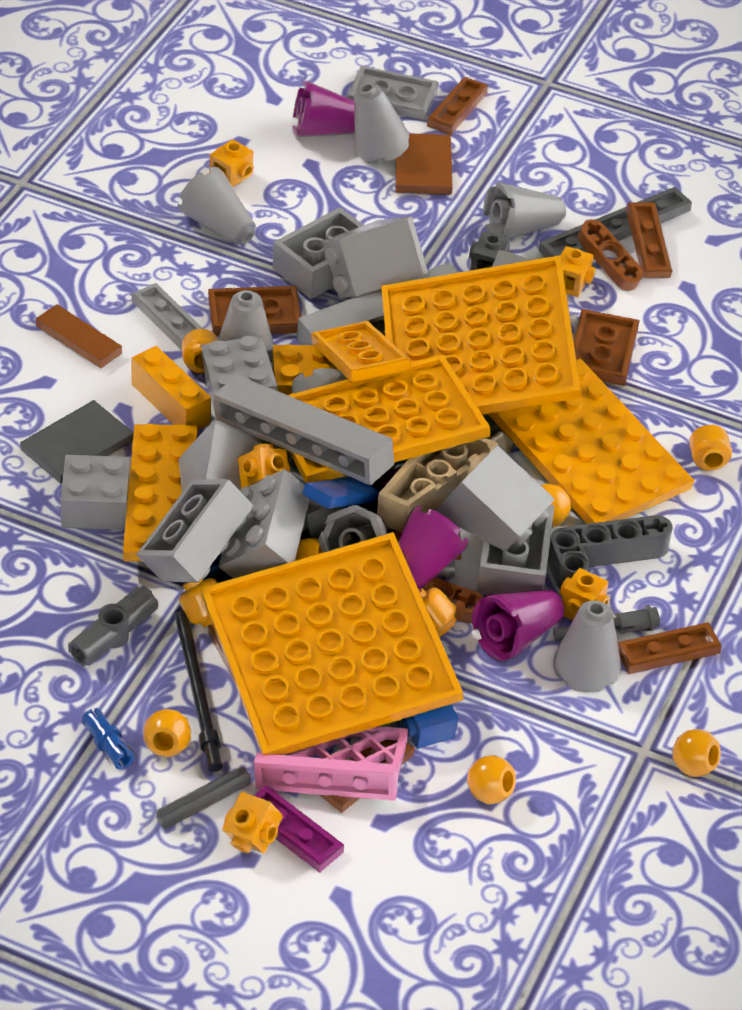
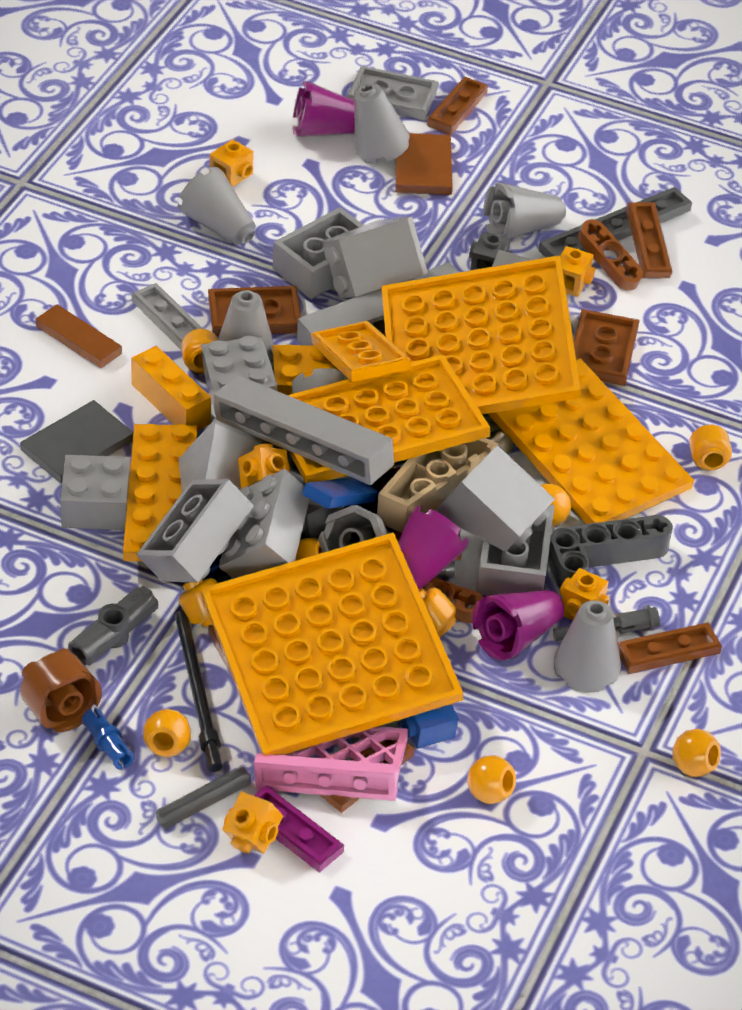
none -> dark orange brick [20,648,102,732]

